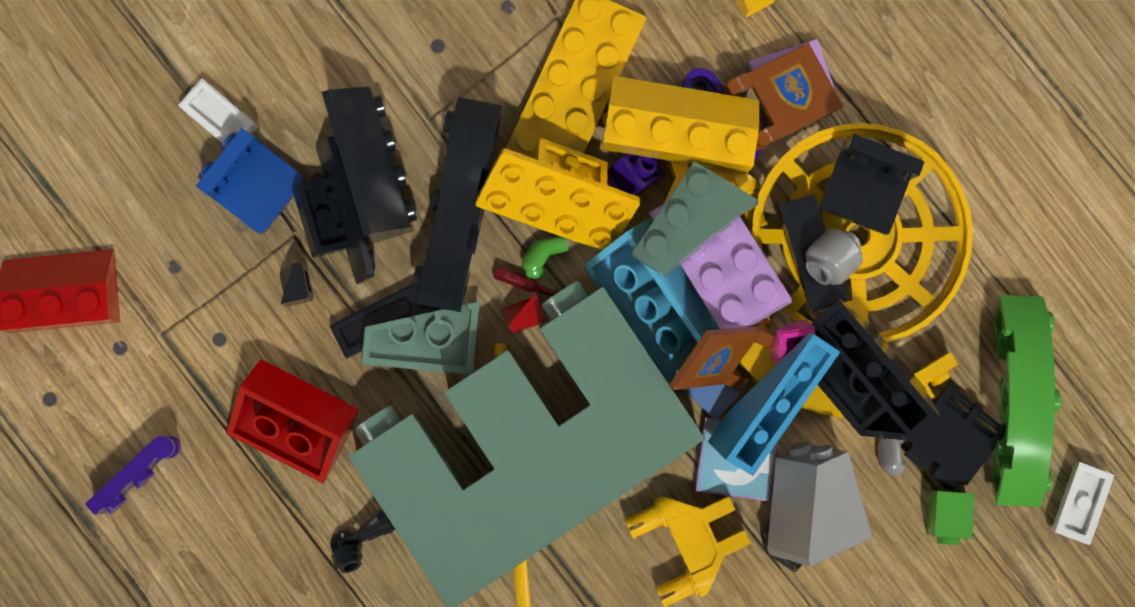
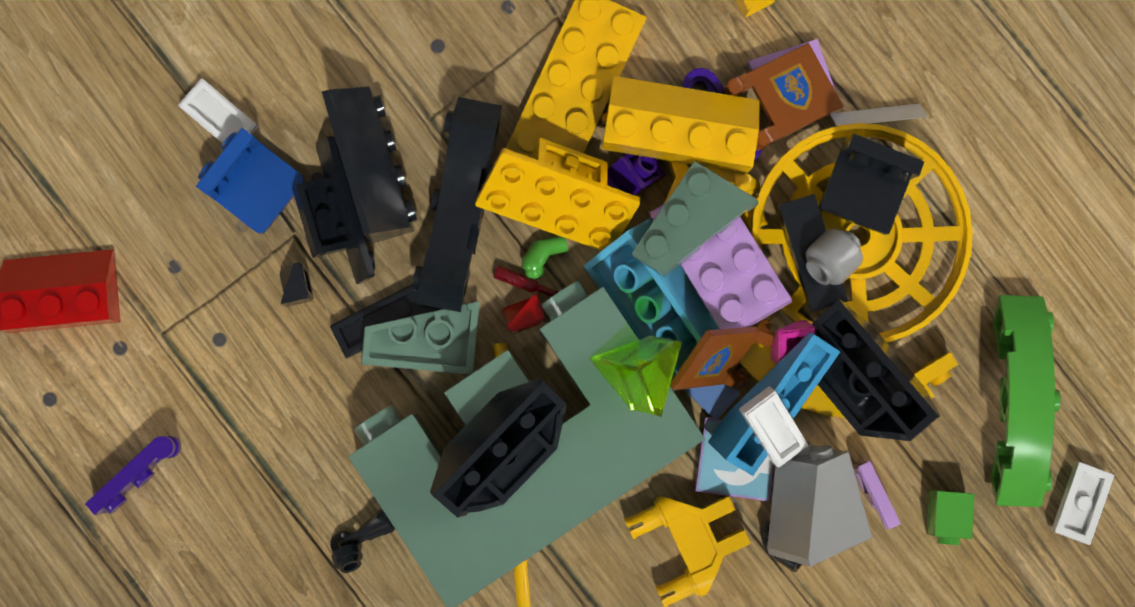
red slope [226,359,360,484] -> none
light grey arm [877,438,906,476] -> none
black plate [903,381,1006,491] -> none
none -> black wedge [430,378,567,518]
none -> clear neon green slope [589,336,682,417]
none -> white tile [739,386,809,468]
none -> white sticker [830,103,929,126]
none -> lavender tile [853,460,901,530]

